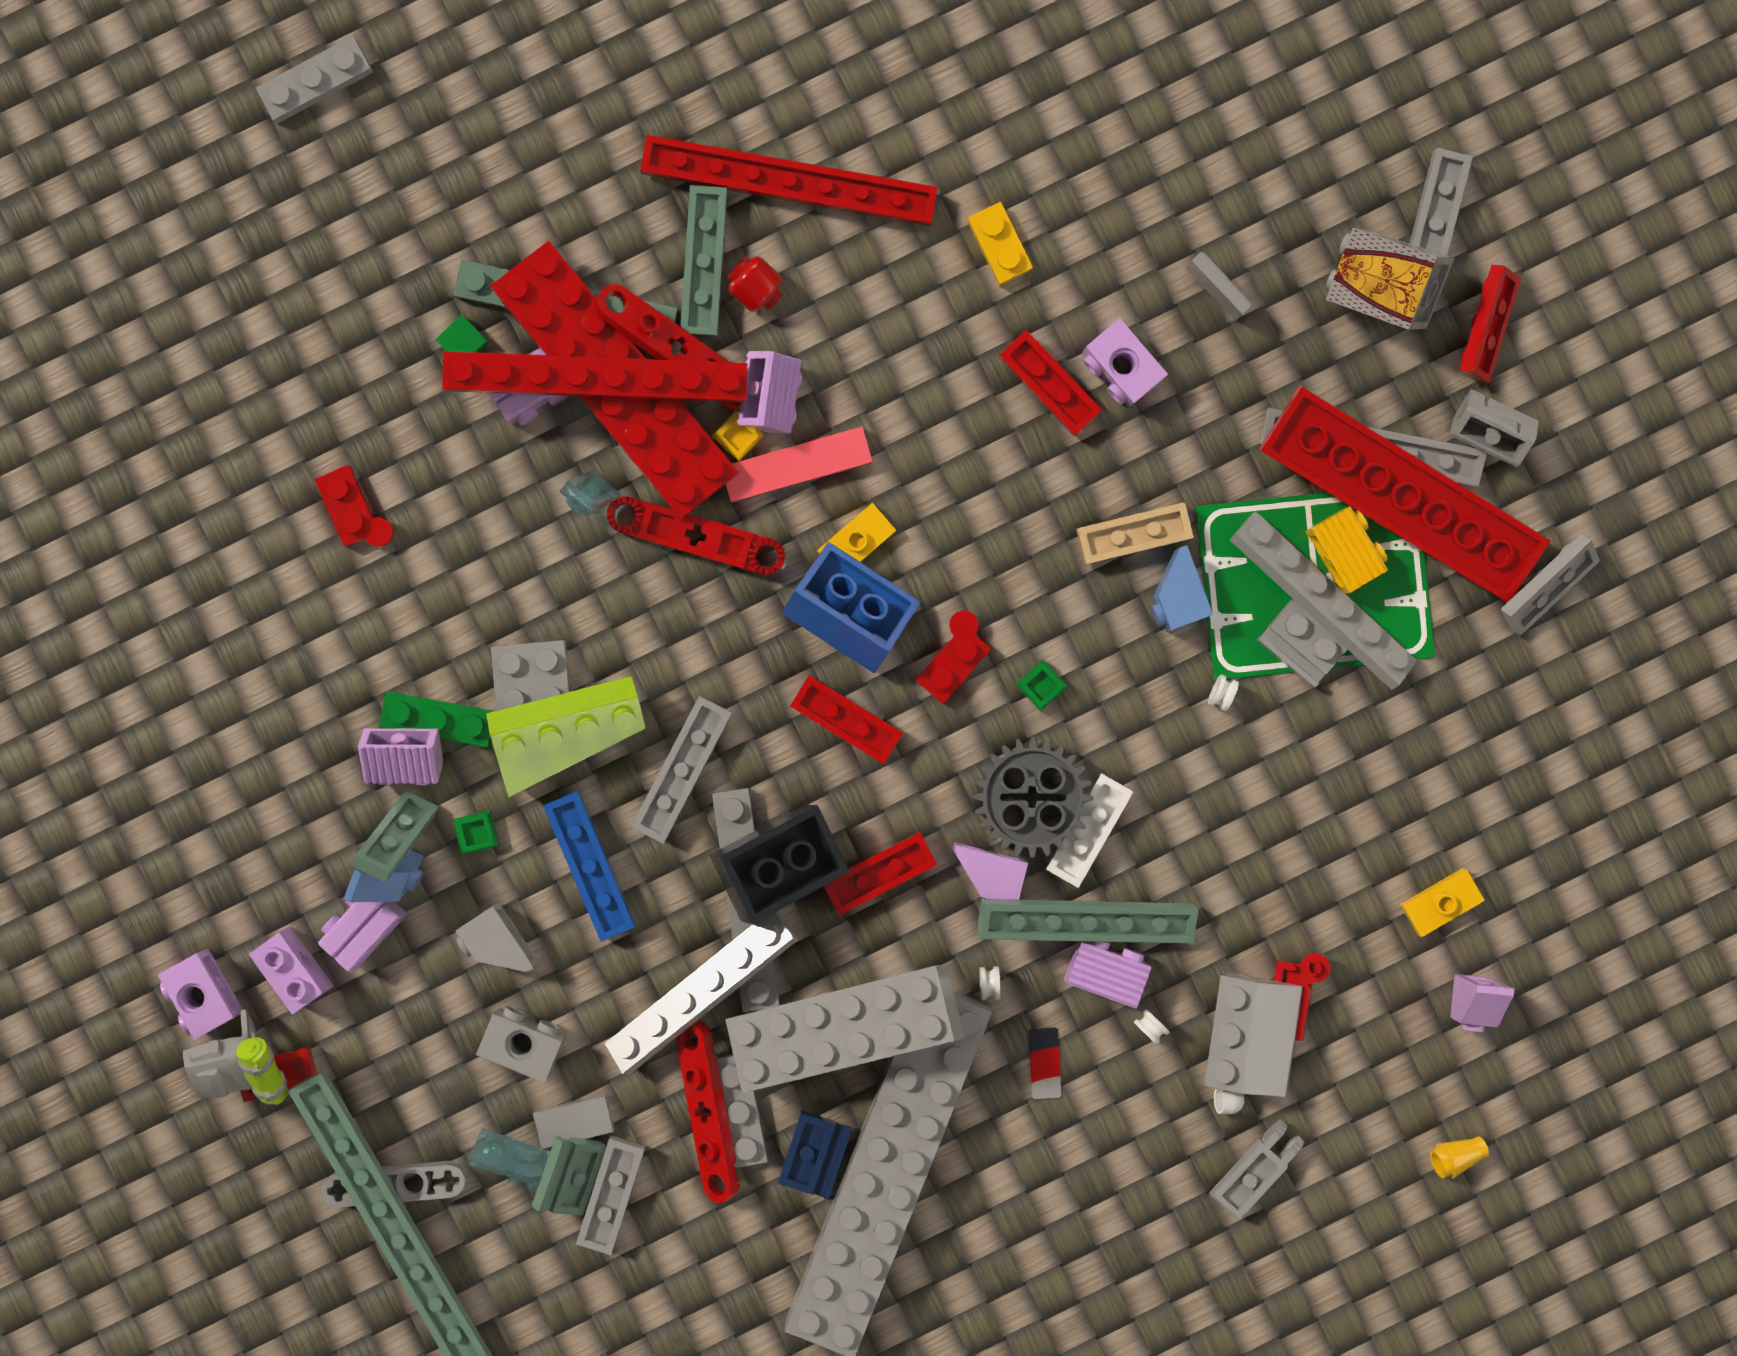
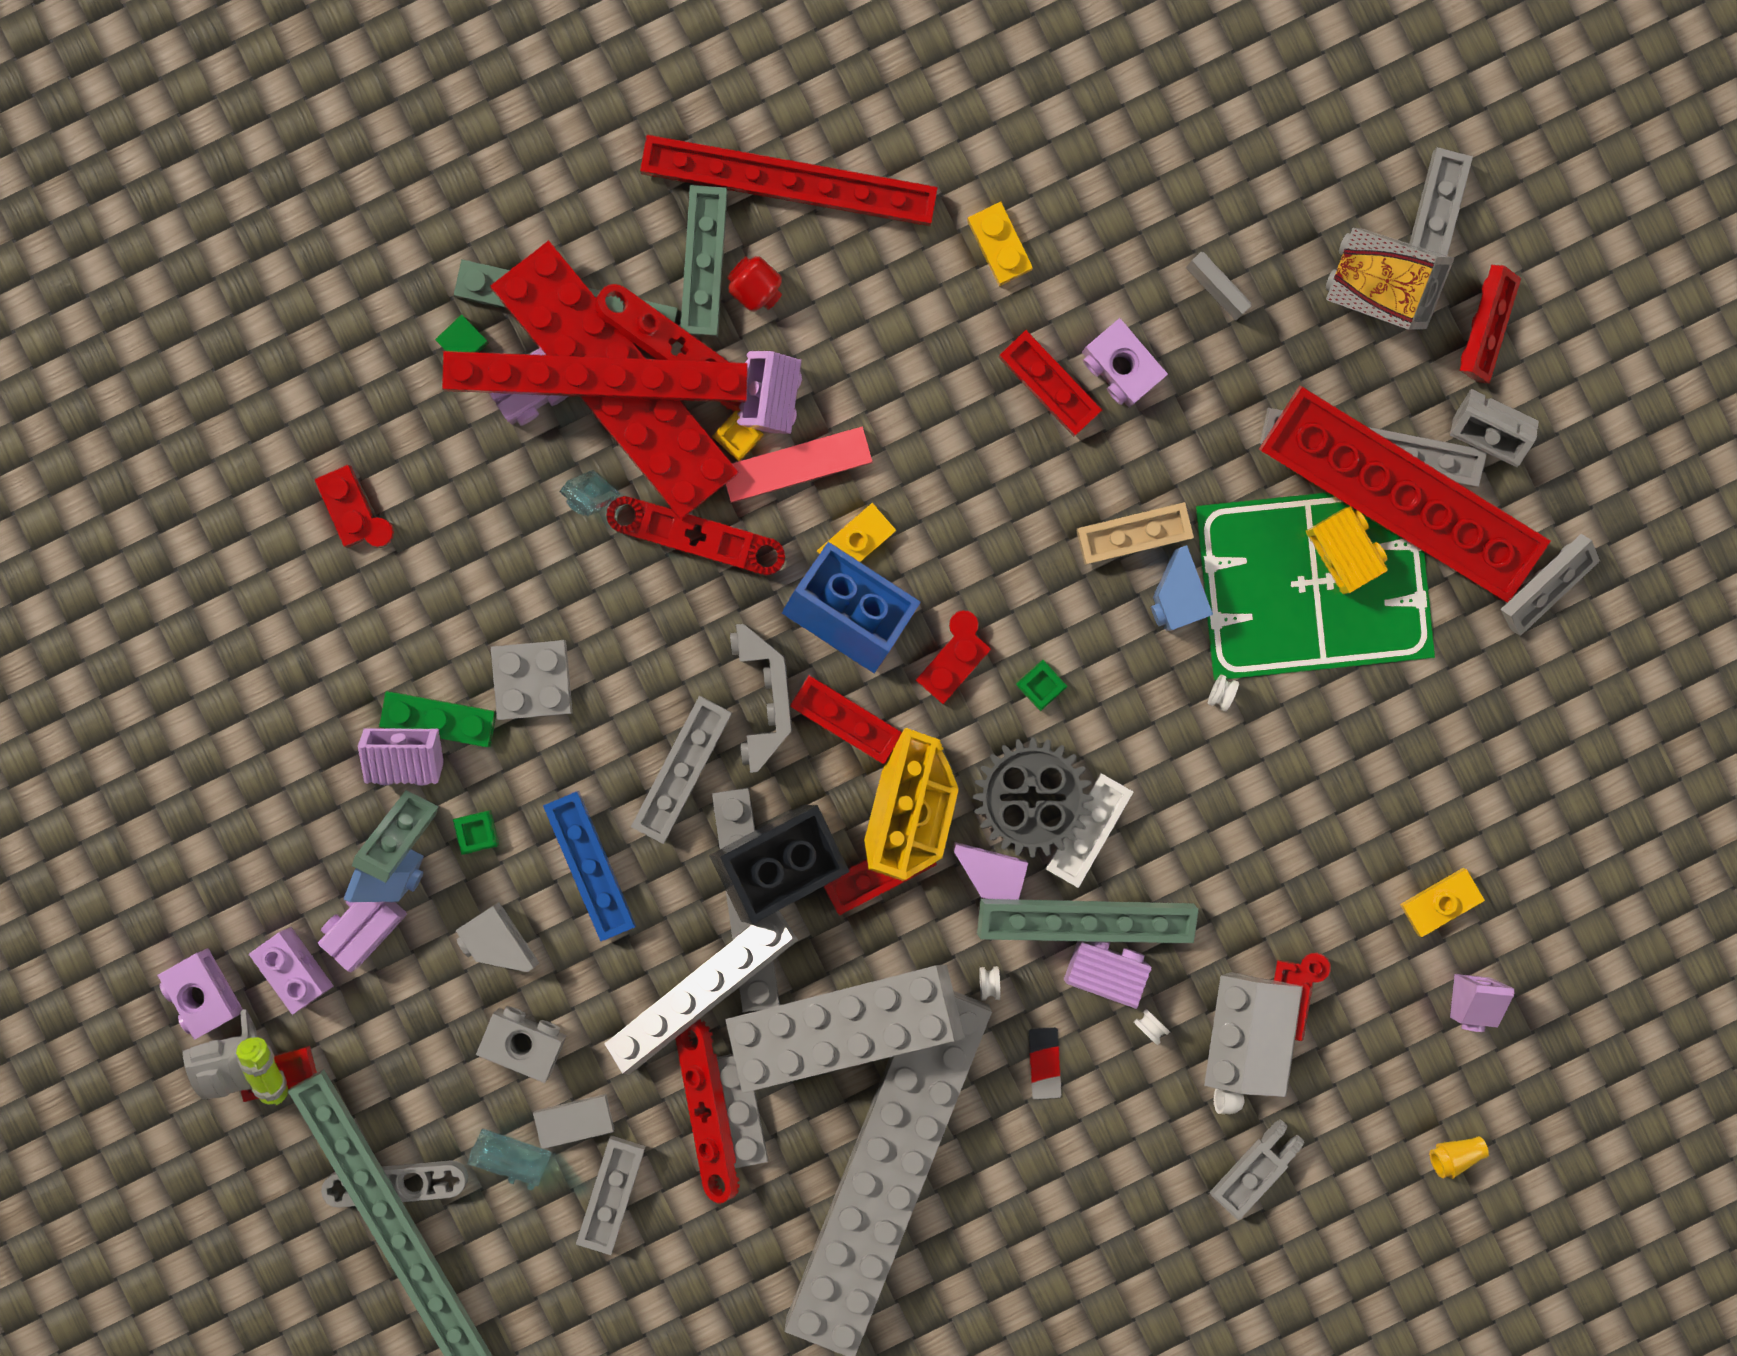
light grey plate [256,36,374,124] -> none
lime wedge [486,676,646,798] -> none
sand green plate [531,1136,607,1215] -> none
dark blue plate [778,1110,852,1200] -> none
light grey plate [1230,511,1417,690] -> none
light grey plate [1256,599,1347,687] -> none
none -> light grey slope [730,624,792,773]
none -> yellow wedge [864,728,959,881]

